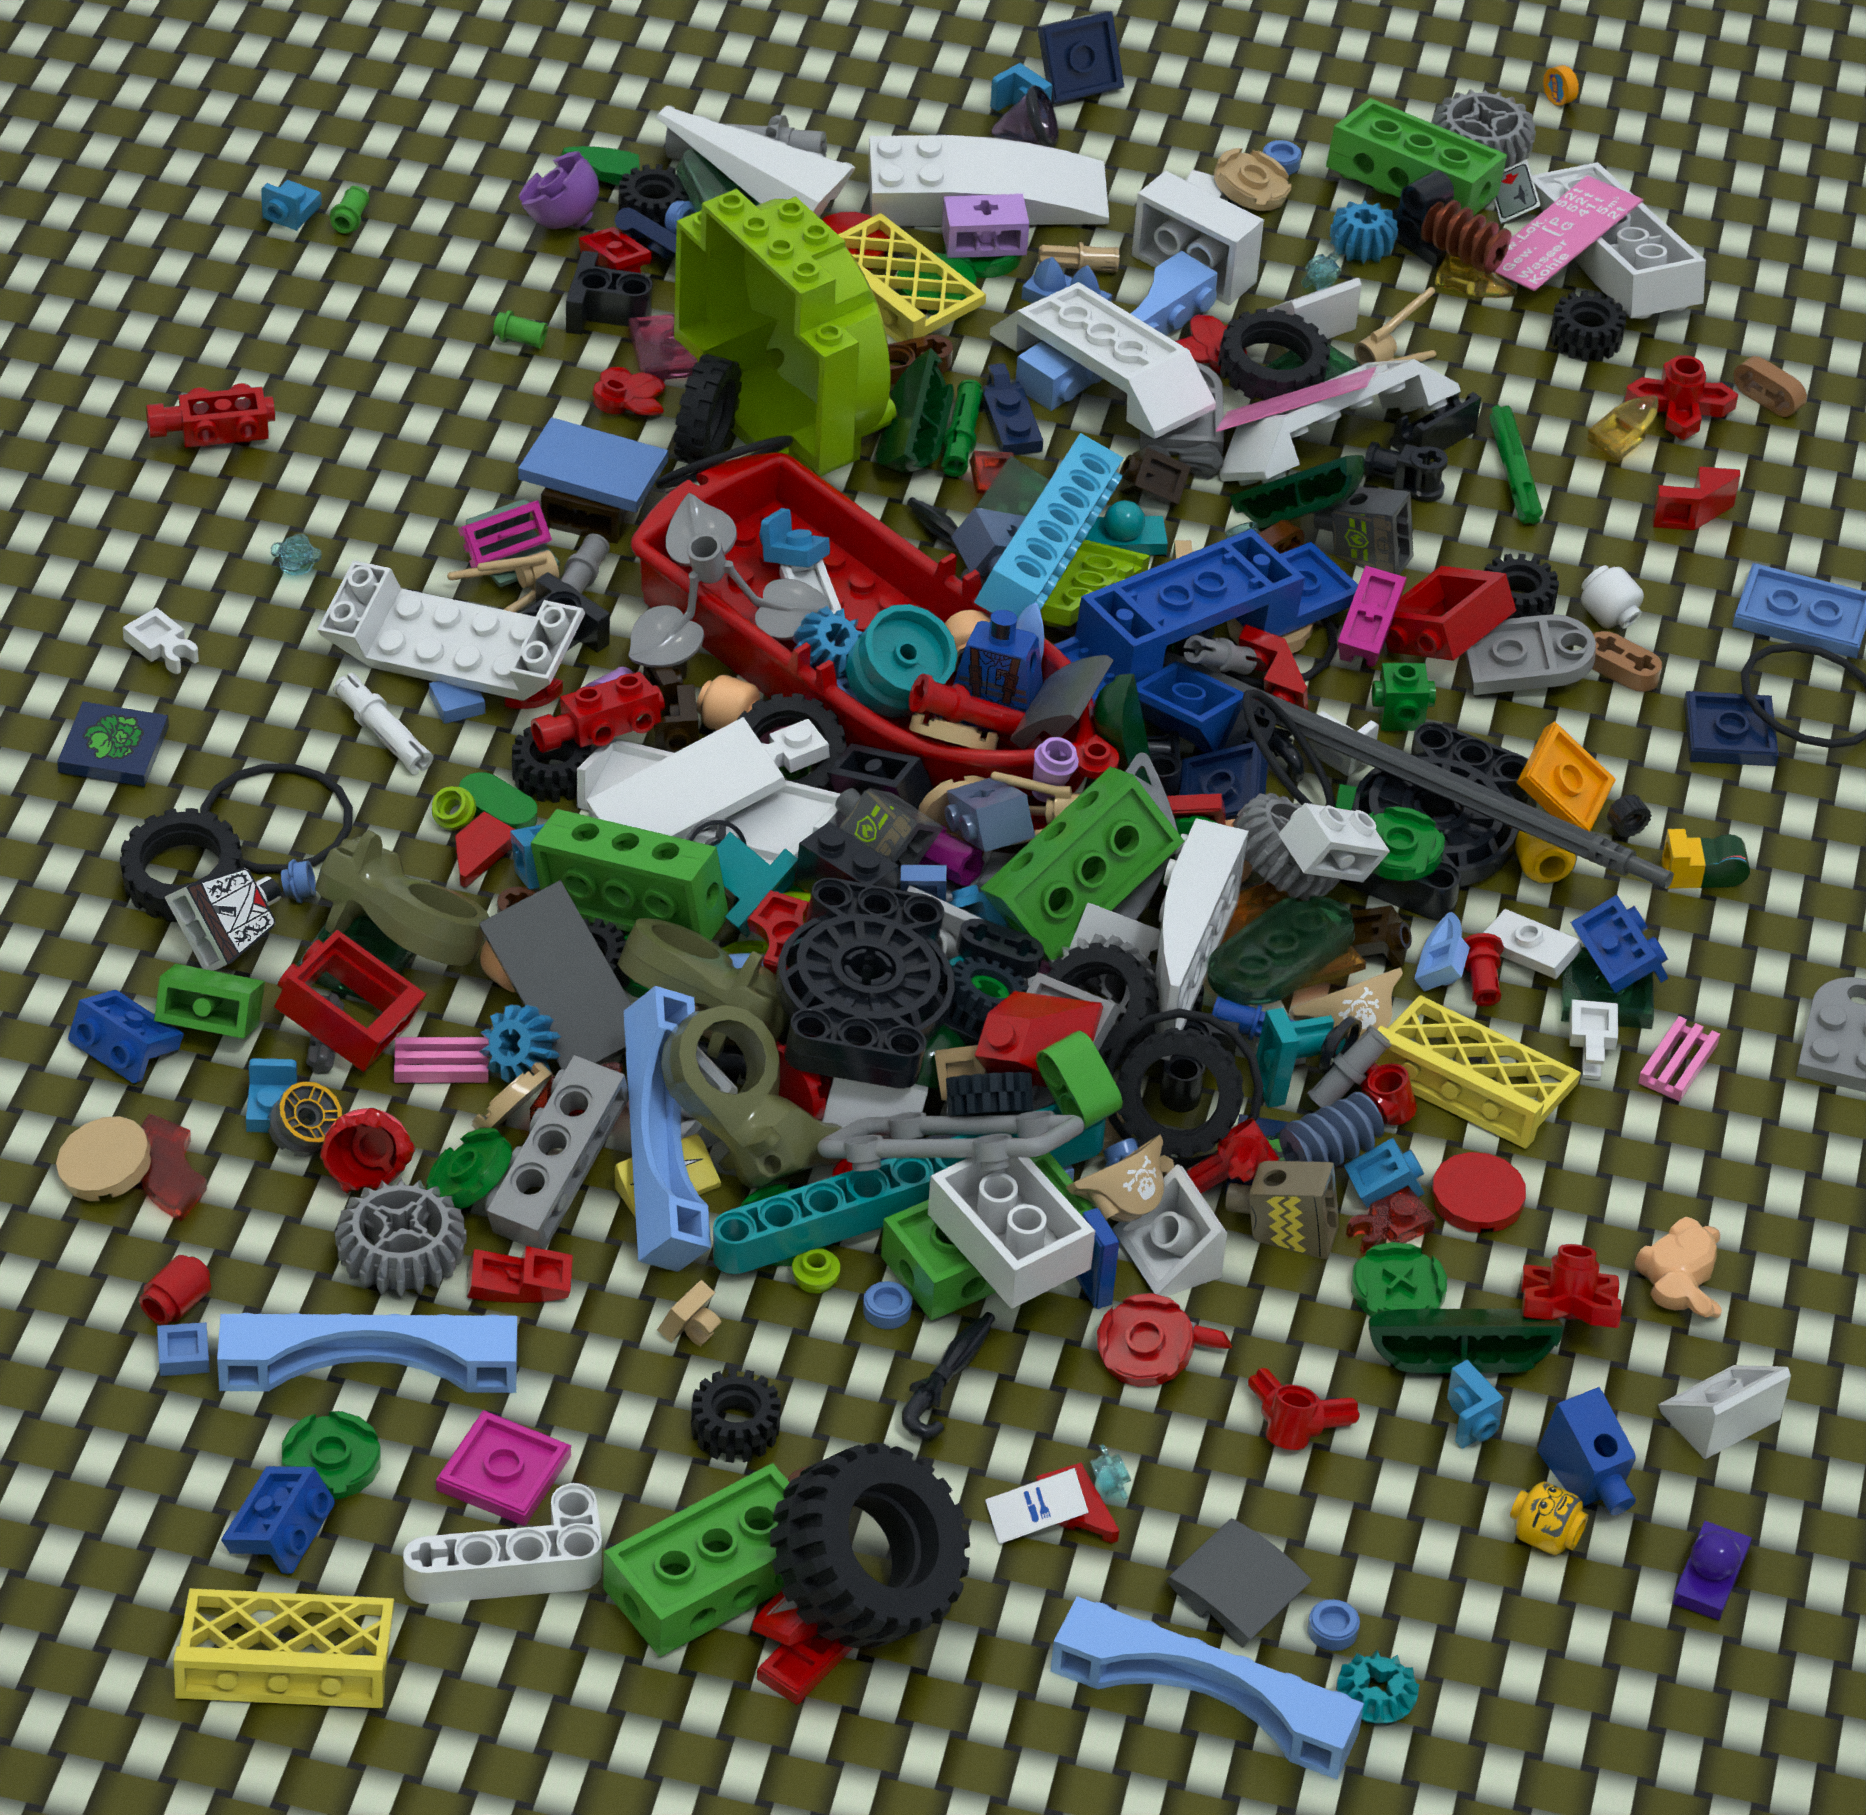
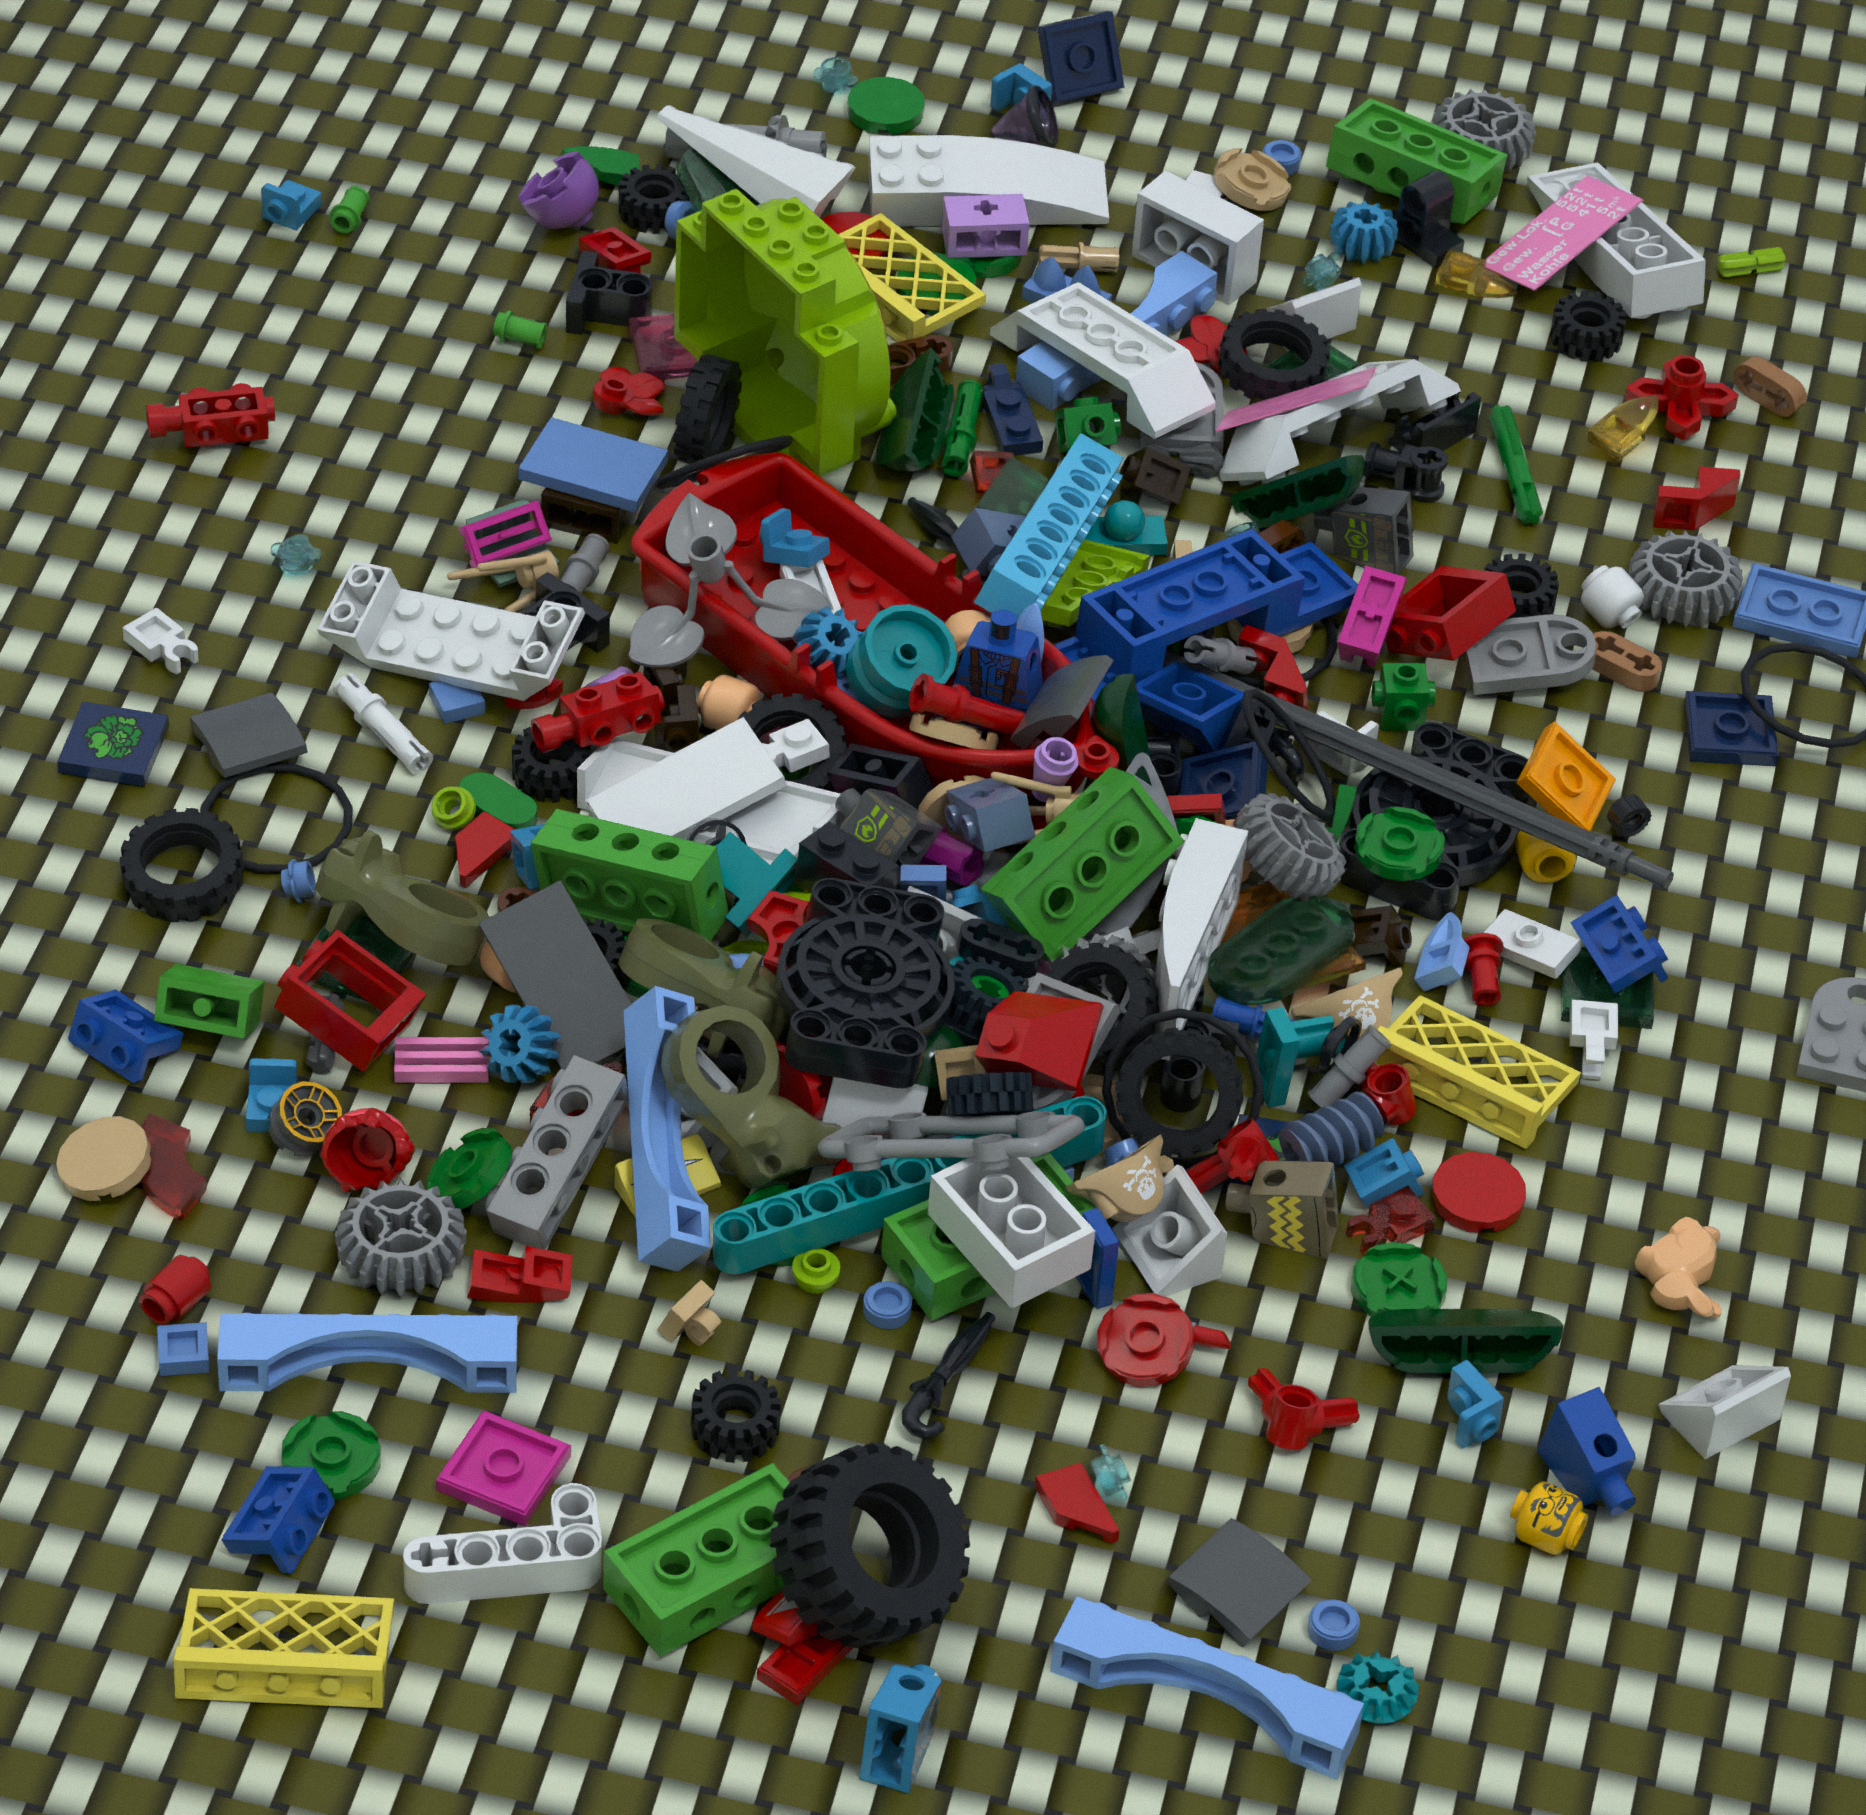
torso [165,868,281,971] -> none
tan tile [472,1062,553,1130] -> none
dark blue plate [615,208,676,261] -> none
white sticker [985,1468,1089,1544] -> none
bright green beam [1036,1031,1123,1131] -> none
white sticker [1070,902,1159,958] -> none
white brick [1278,803,1390,882] -> none
tan plant [1354,287,1436,365] -> none
copper piece [1421,200,1512,275] -> none
sticker [1494,159,1541,223] -> none
red plant [1521,1244,1622,1328] -> none
light orange tile [1543,65,1579,106] -> none
bright pink tile [1638,1016,1720,1102] -> none
leg [1661,829,1750,889] -> none
dark purple tile [1672,1521,1752,1621] -> none
none -> dark grey slope [189,692,308,778]
none -> clear light blue plate [813,57,858,93]
none -> green tile [847,77,925,135]
none -> dark azure torso [859,1664,942,1794]
none -> green brick [1054,397,1121,453]
none -> light grey gear [1628,530,1743,628]
none -> lime piece [1717,247,1786,278]

